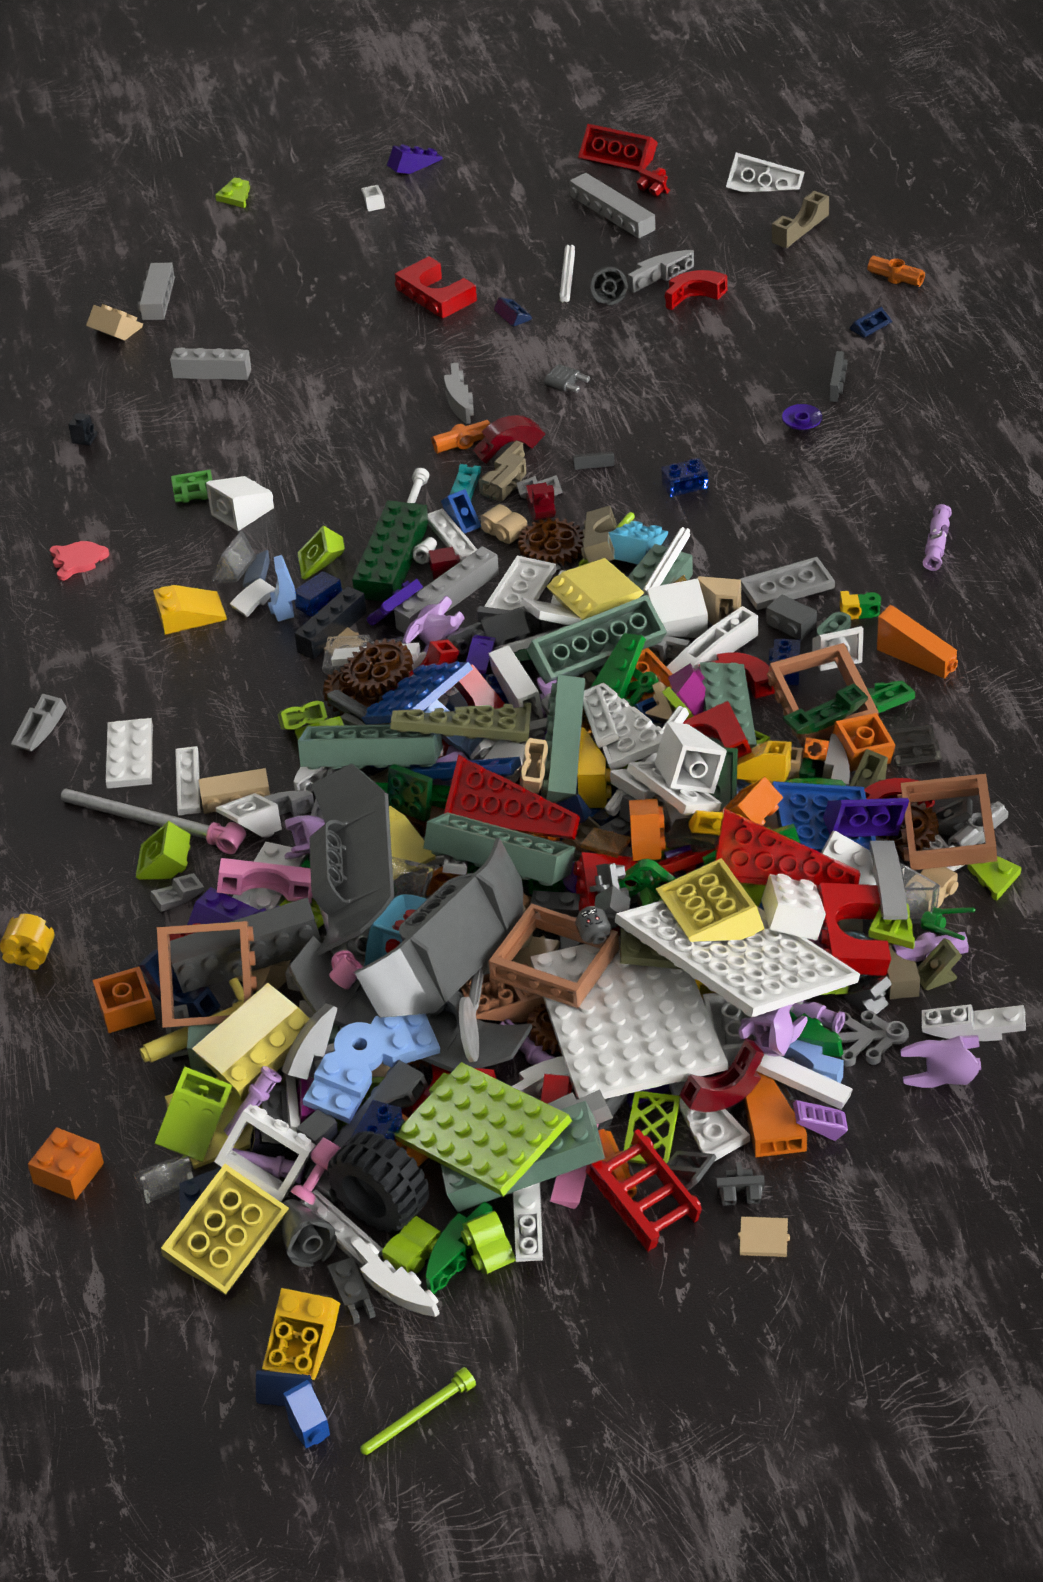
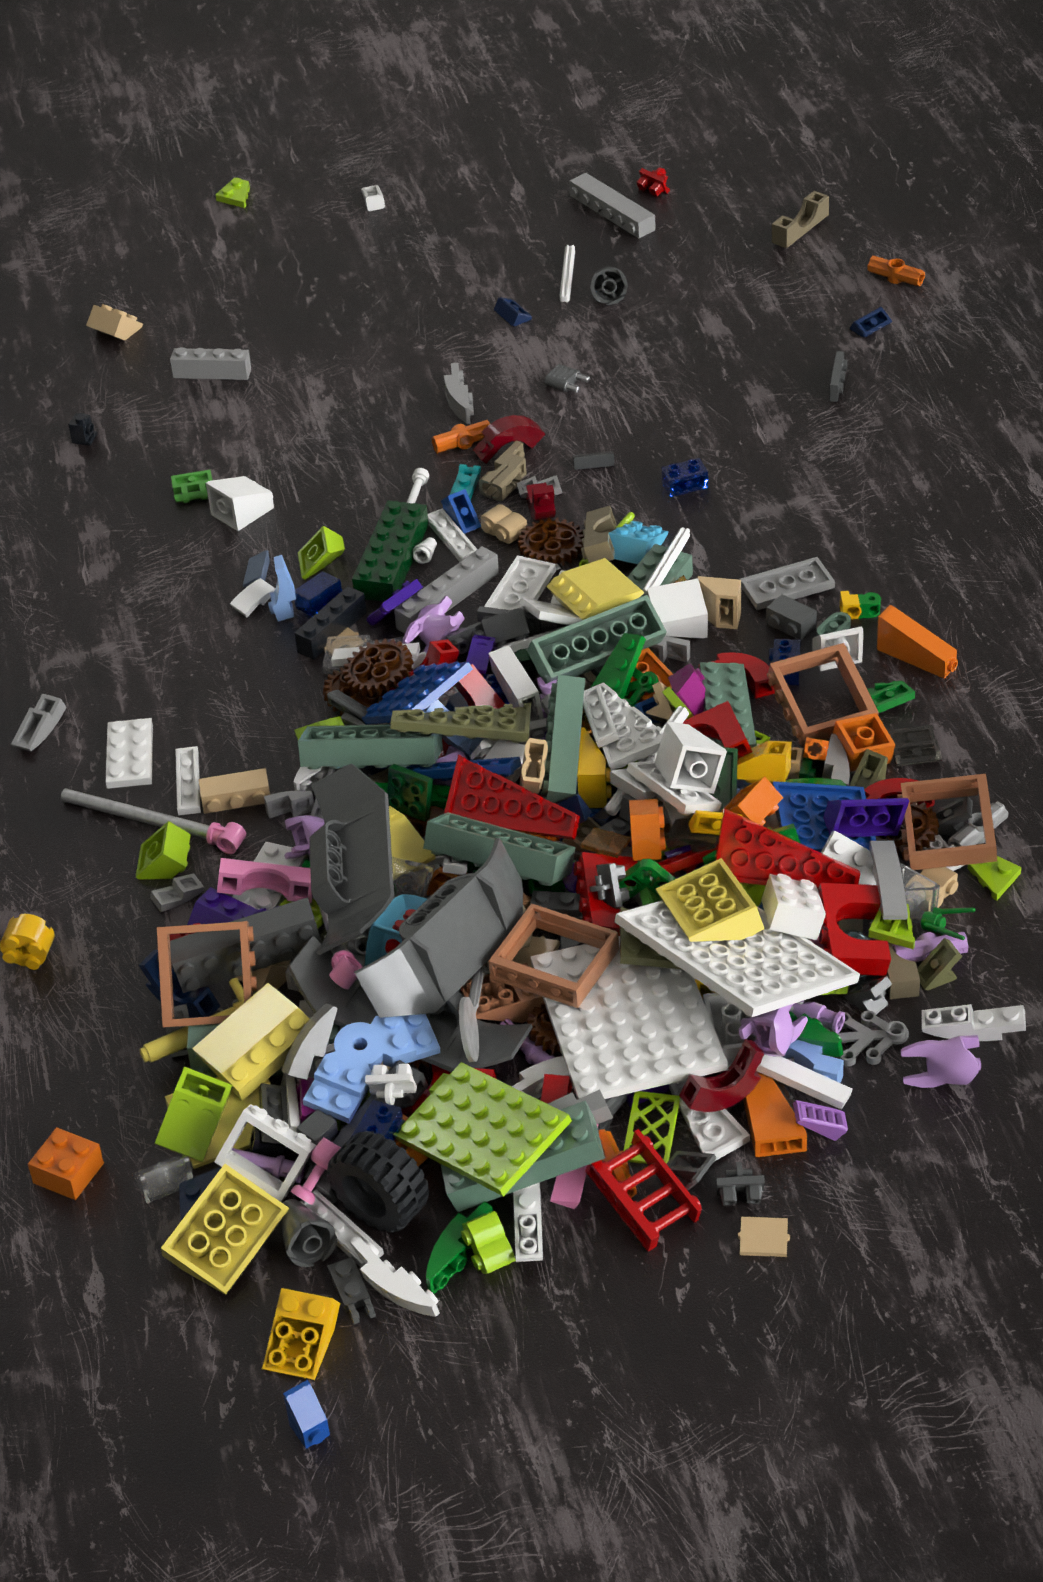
coral tile [50,541,109,581] -> none
orange brick [92,967,156,1033] -> none
light grey brick [138,263,175,320] -> none
yellow slope [153,585,227,635] -> none
clear slope [211,531,257,584] -> none
white slope [215,793,282,837] -> none
lavender pin [224,1066,282,1136] -> none
dark blue slope [256,1370,314,1406] -> none
lime brick [277,701,327,730] -> none
lime piece [360,1367,476,1455] -> none
lime brick [382,1216,441,1273] -> none
dark purple slope [387,144,443,174] -> none
red arch [395,256,477,319] -> none
dark red brick [428,547,460,580] -> none
dark grey head [575,906,611,945] -> none
red slope [578,124,658,171] -> none
dark grey brick [595,885,630,930] -> none
light grey slope [628,250,694,293] -> none
red arch [664,270,727,310] -> none
white slope [667,606,758,674] -> none
white wedge [726,153,805,192] -> none
dark purple dish [782,404,822,430] -> none
dark green slope [783,683,868,734] -> none
lavender piece [923,504,952,571] -> none
none -> white hips [365,1064,417,1106]

